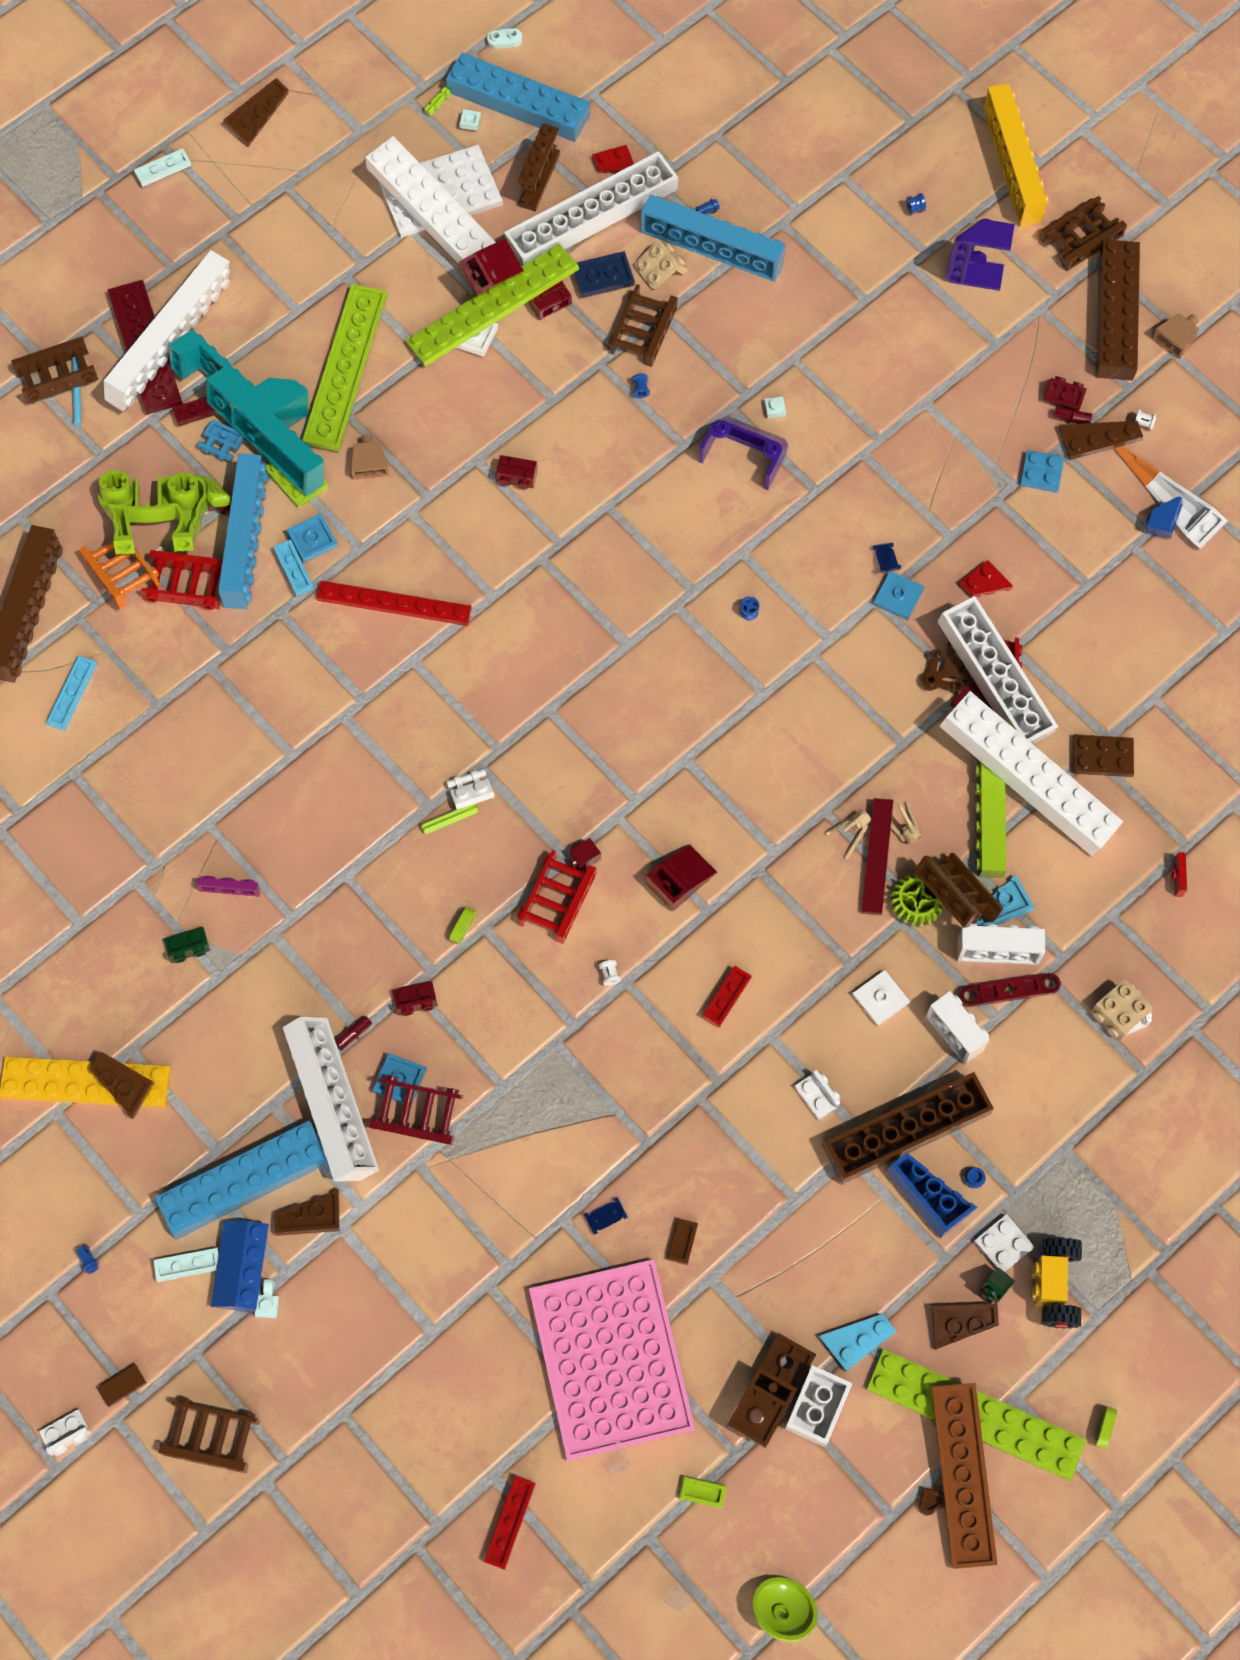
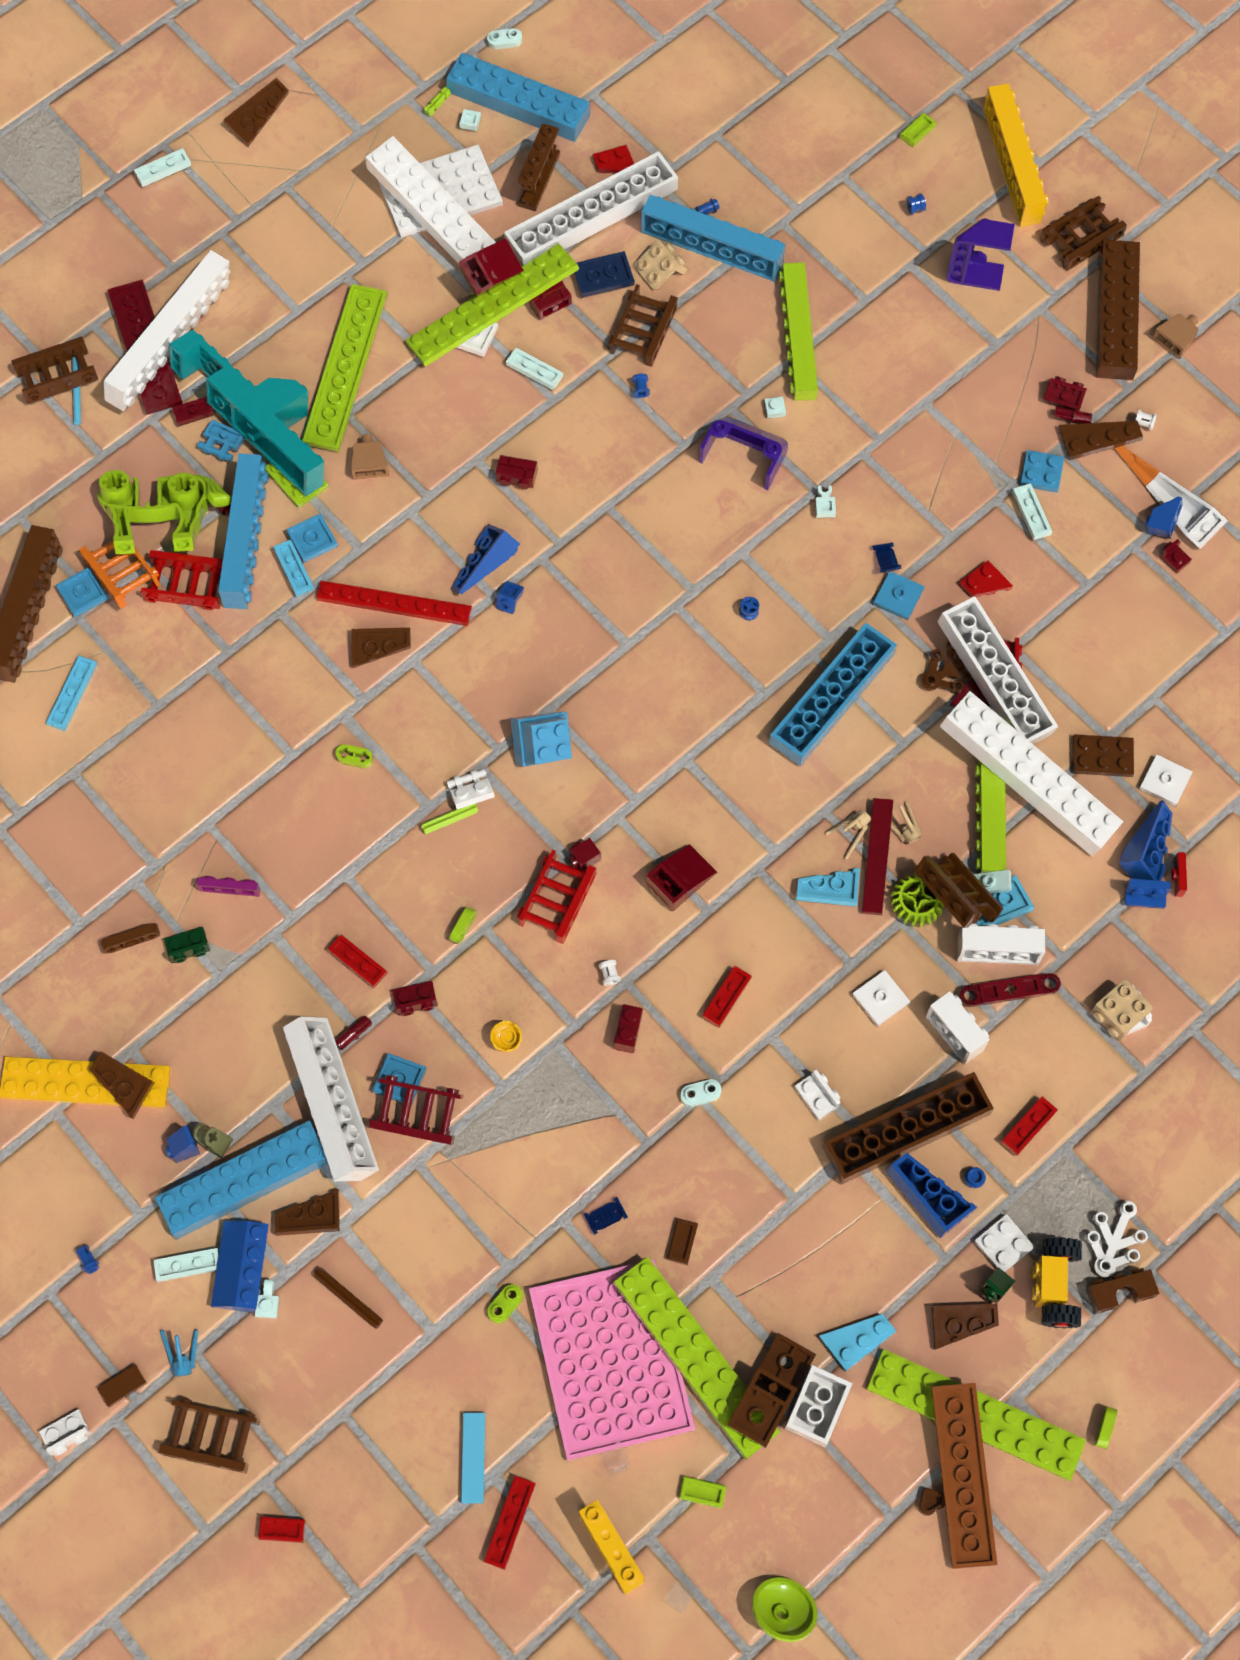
none -> dark azure plate [56,567,109,617]
none -> reddish brown beam [100,923,160,954]
none -> dark azure plant [160,1329,198,1377]
none -> blue slope [165,1125,200,1163]
none -> olive piece [192,1123,233,1158]
none -> red plate [258,1516,306,1543]
none -> reddish brown axle [314,1267,383,1329]
none -> red plate [328,934,388,988]
none -> lime beam [336,744,373,768]
none -> reddish brown wing [352,627,411,668]
none -> blue wedge [451,524,520,594]
none -> medium azure tile [461,1413,486,1504]
none -> lime plate [488,1284,523,1324]
none -> yellow hair [490,1020,522,1052]
none -> blue bracket [496,581,524,614]
none -> light aqua plate [506,348,563,390]
none -> dark azure piece [511,711,572,767]
none -> yellow fence [578,1499,645,1595]
none -> lime plate [613,1257,780,1460]
none -> dark red brick [614,1004,643,1053]
none -> light aqua plate [680,1079,721,1107]
none -> dark azure brick [769,623,897,766]
none -> lime brick [779,262,818,401]
none -> medium azure wing [796,868,860,907]
none -> light aqua plate [815,485,836,518]
none -> lime tile [899,113,937,148]
none -> light aqua plate [974,870,1012,893]
none -> red plate [1001,1096,1058,1156]
none -> light aqua plate [1012,483,1052,540]
none -> white plant [1086,1201,1148,1278]
none -> reddish brown arch [1086,1268,1160,1315]
none -> blue wedge [1119,800,1173,881]
none -> blue bracket [1125,878,1171,909]
none -> white plate [1139,754,1193,807]
none -> dark red bracket [1161,539,1192,574]

